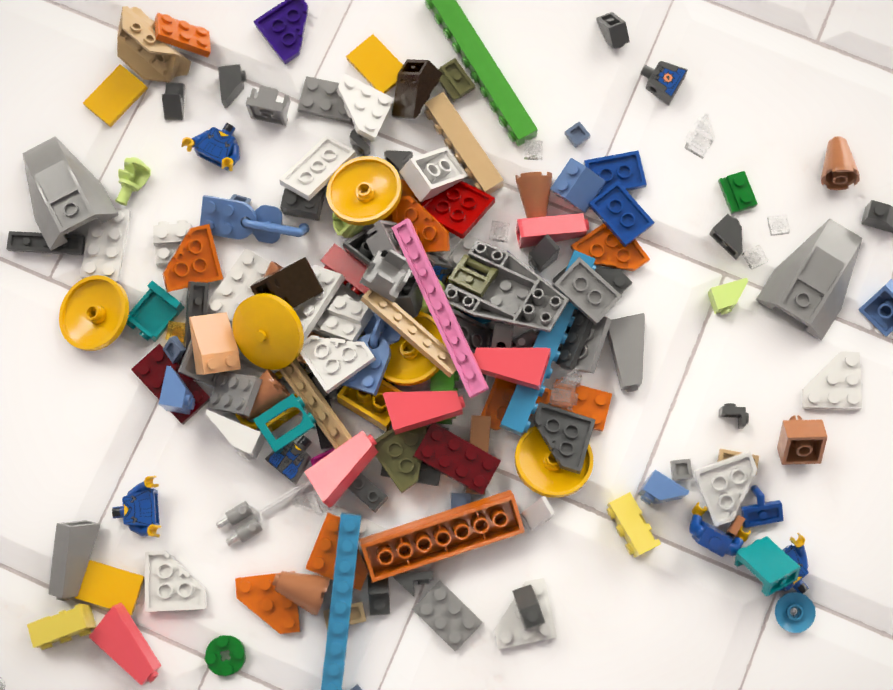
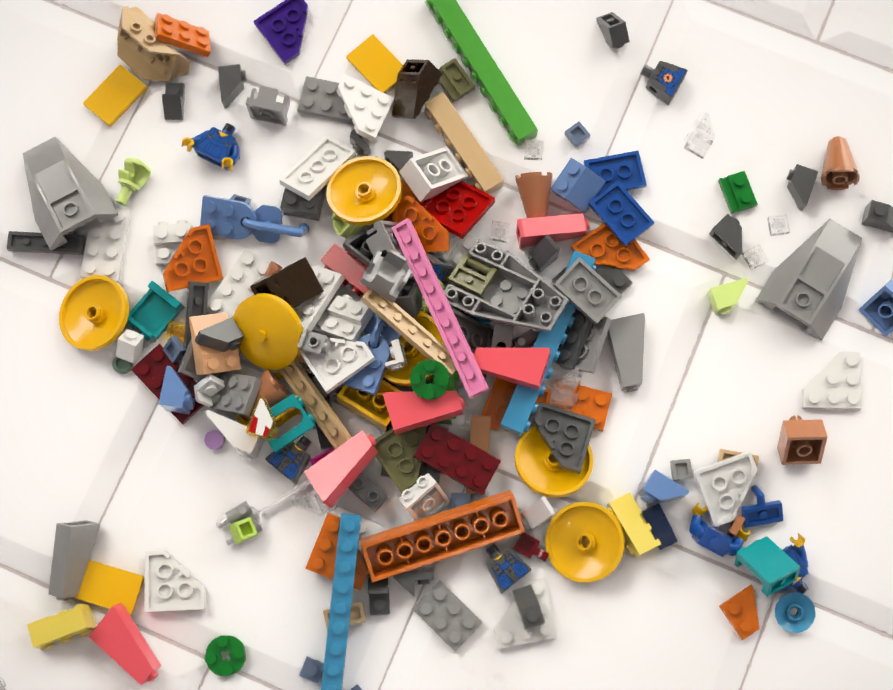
torso [112,476,161,537] -> none
orange plate [235,571,301,634] -> none
nougat cone [272,571,330,616] -> none
dark grey bracket [718,403,749,429] -> none
none -> sand green tile [112,357,133,374]
none -> white brick [116,329,144,363]
none -> white bracket [194,374,225,407]
none -> slope [195,317,244,352]
none -> lavender tile [204,430,225,450]
none -> lime slope [229,517,258,545]
none -> slope [246,395,279,442]
none -> light grey brick [297,329,331,359]
none -> sand blue plate [299,656,324,683]
none -> white bracket [385,339,408,371]
none -> white plate [398,473,451,521]
none -> green plate [409,360,450,400]
none -> torso [485,543,532,594]
none -> dark red plate [513,532,549,562]
none -> yellow dish [545,502,625,583]
none -> dark blue slope [642,503,678,550]
none -> orange wing [719,585,760,640]
none -> dark grey slope [786,164,818,211]

